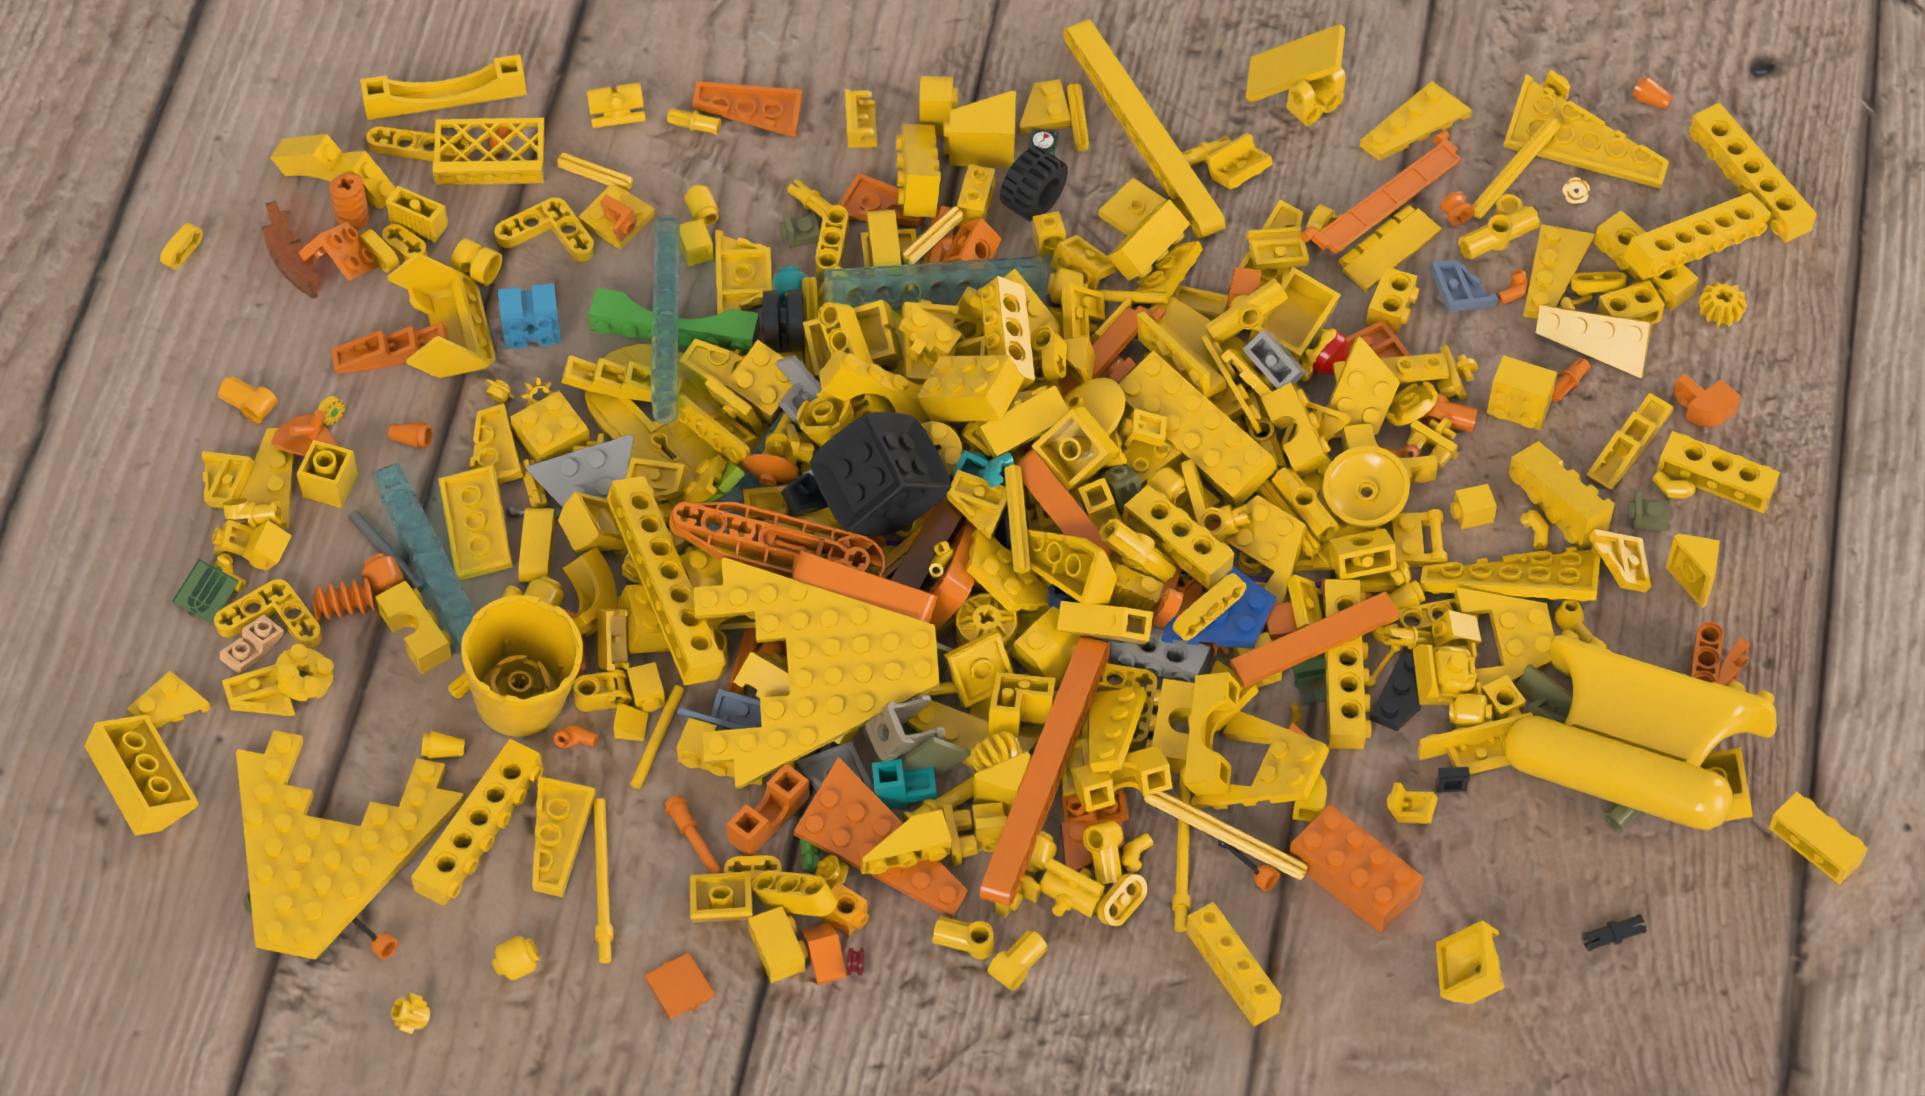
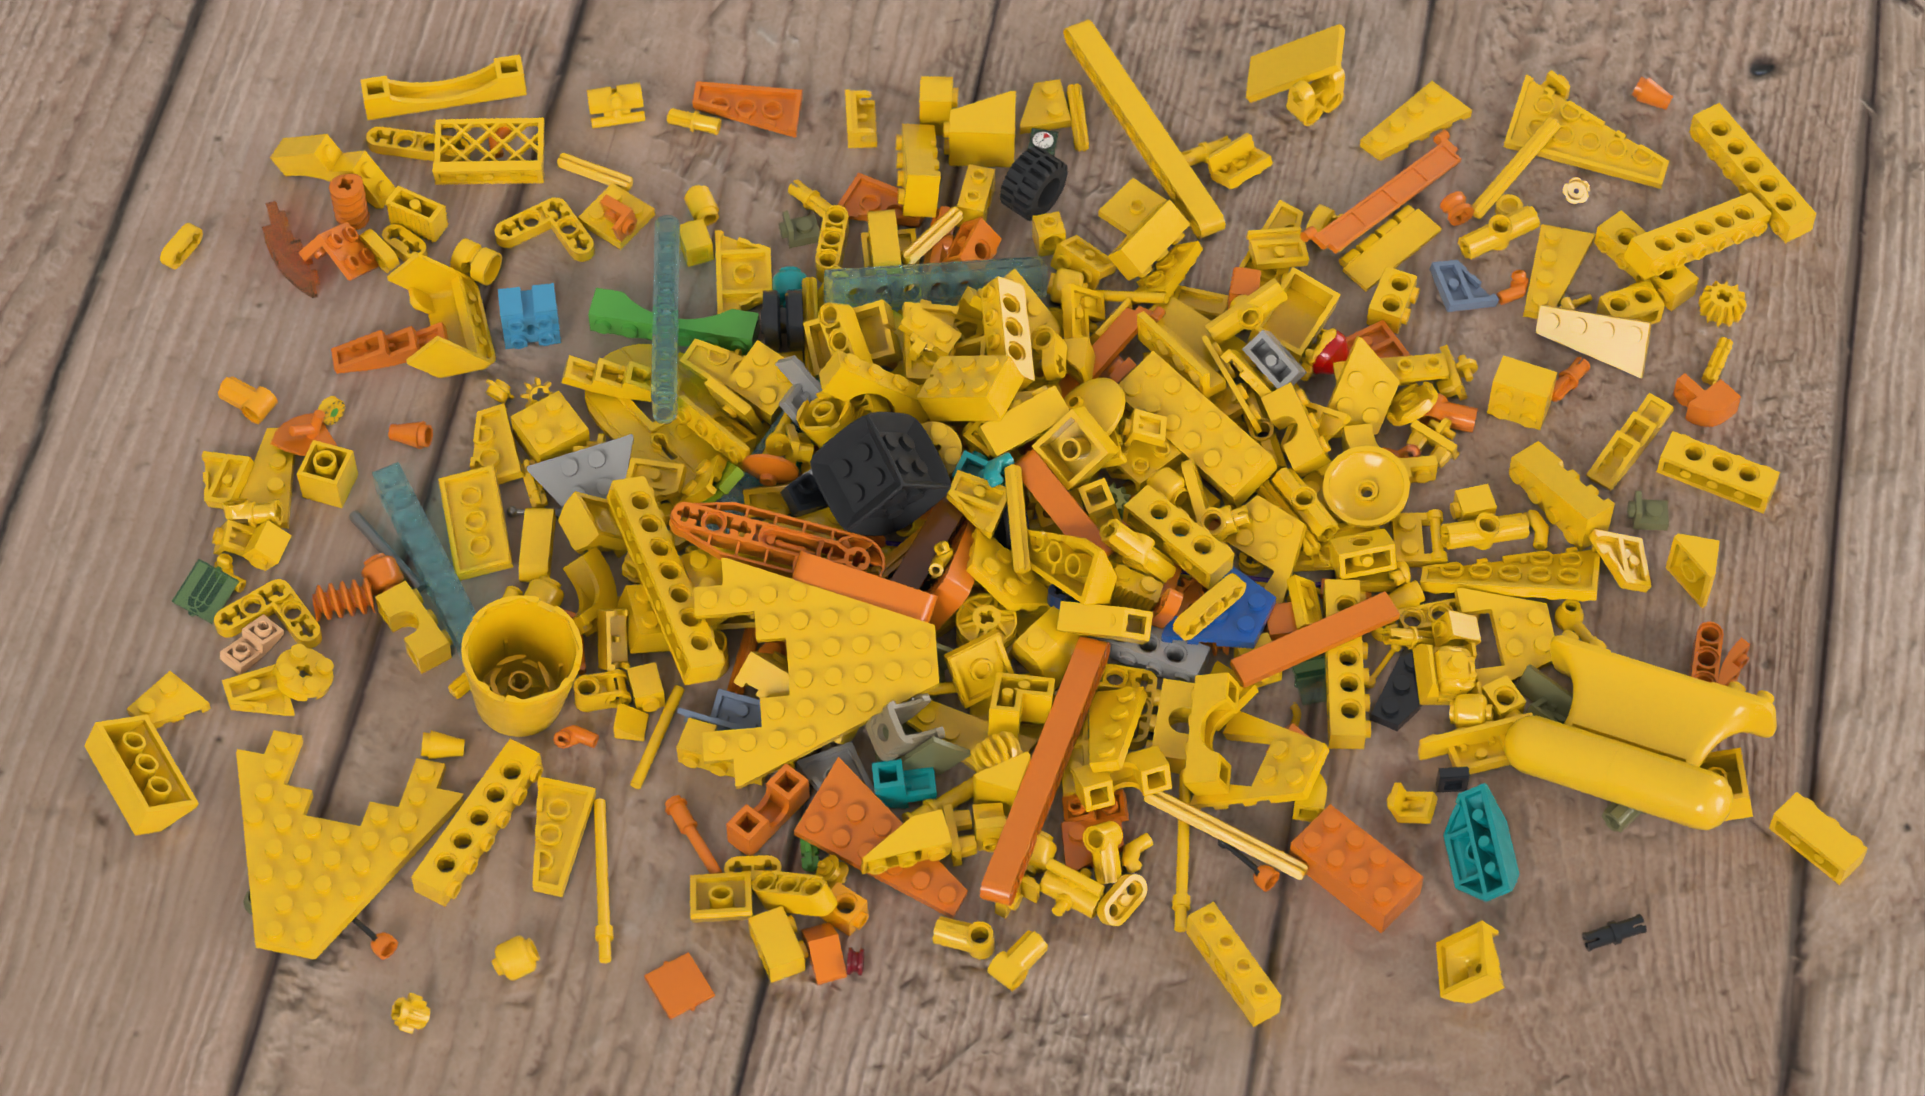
olive bracket [1101,464,1142,515] -> none
yellow plate [1571,271,1627,296] -> none
yellow arm [1652,471,1696,499] -> none
none -> yellow piece [1440,512,1530,550]
none -> teal wedge [1443,783,1520,902]
none -> yellow axle [1702,337,1733,385]

